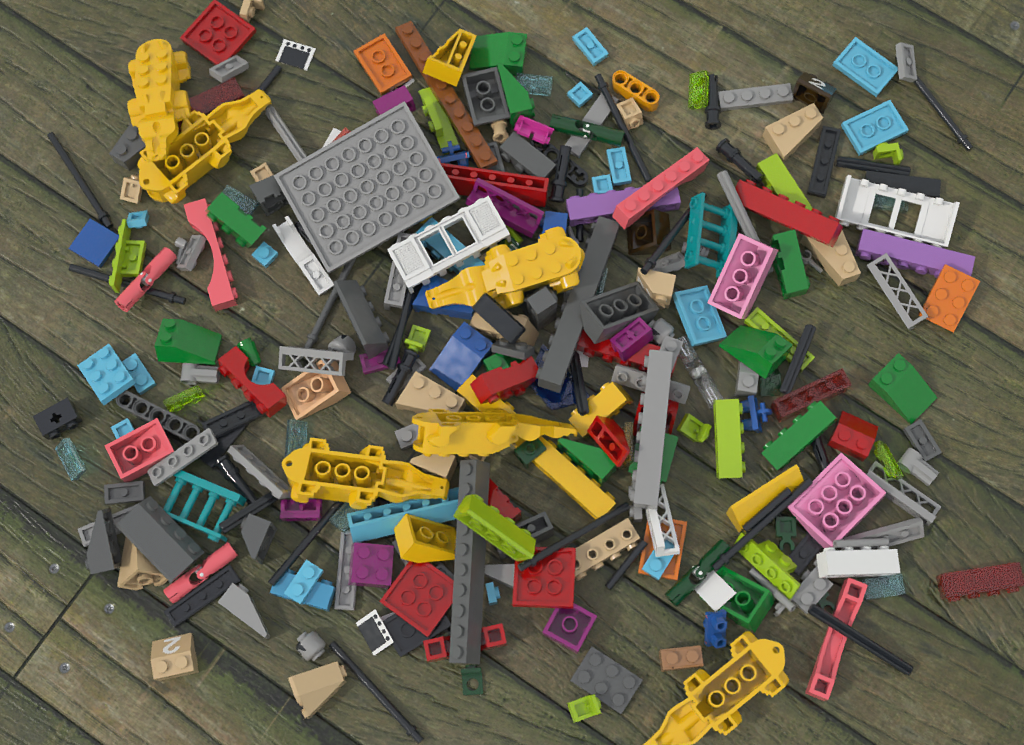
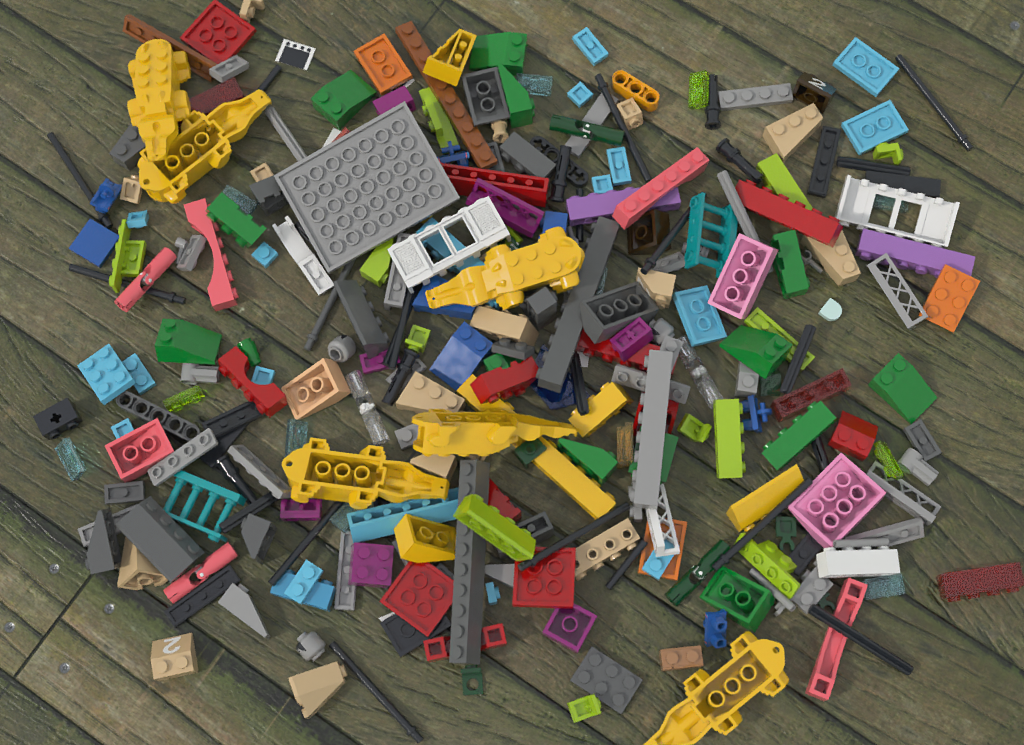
light grey fence [278,346,354,376] -> none
black sticker [356,609,393,656] -> none
black beam [472,292,526,344] -> none
dark pink hinge [514,115,554,145] -> none
red slope [587,416,630,467] -> none
white sticker [695,570,736,612] -> none
black bar [742,487,792,532] -> none
light grey plate [895,42,917,82] -> none
none -> blue hips [90,178,122,213]
none -> dark orange plate [123,14,218,82]
none -> green slope [311,70,377,130]
none -> clear piece [345,370,390,446]
none -> lime slope [360,236,396,288]
none -> light aqua tile [818,298,842,321]

